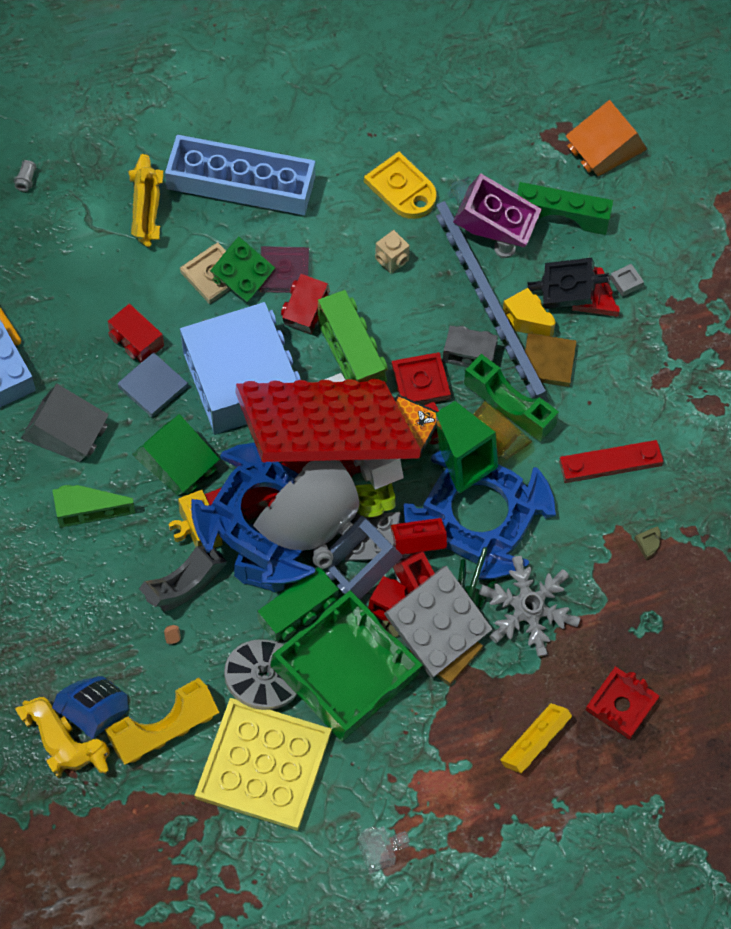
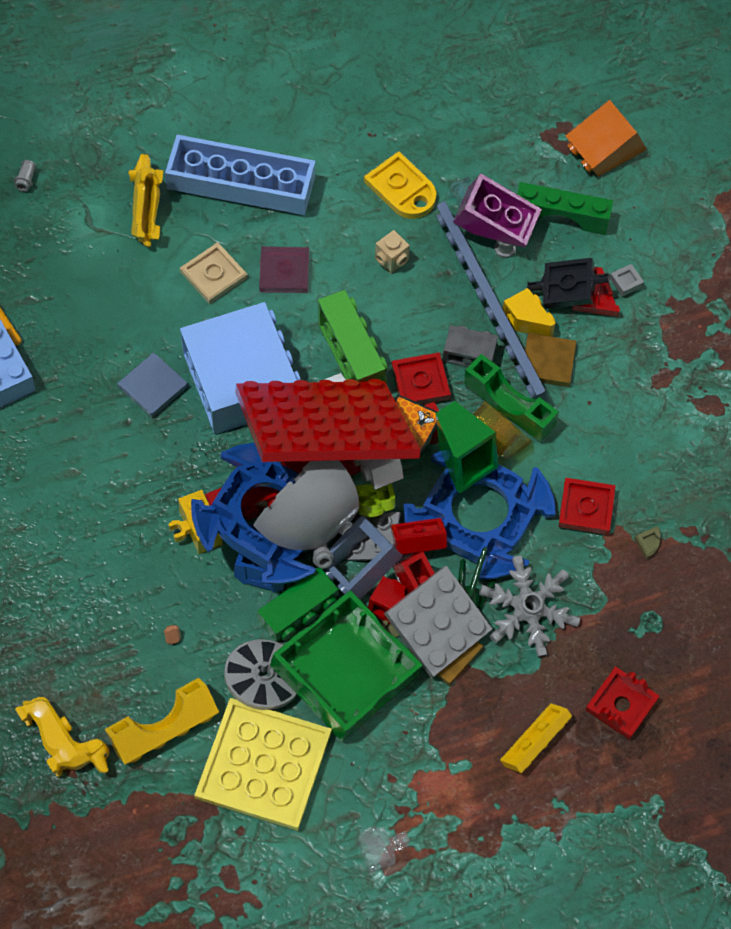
dark grey slope [21,383,109,462] -> none
bright green slope [52,485,136,528] -> none
blue slope [52,676,128,739] -> none
red brick [108,303,164,363] -> none
green slope [132,414,220,496] -> none
dark grey arch [139,545,227,612] -> none
green hinge [210,236,275,302] -> none
red brick [281,274,330,335] -> none
red plate [559,440,663,483] -> none
none -> red plate [558,477,616,535]

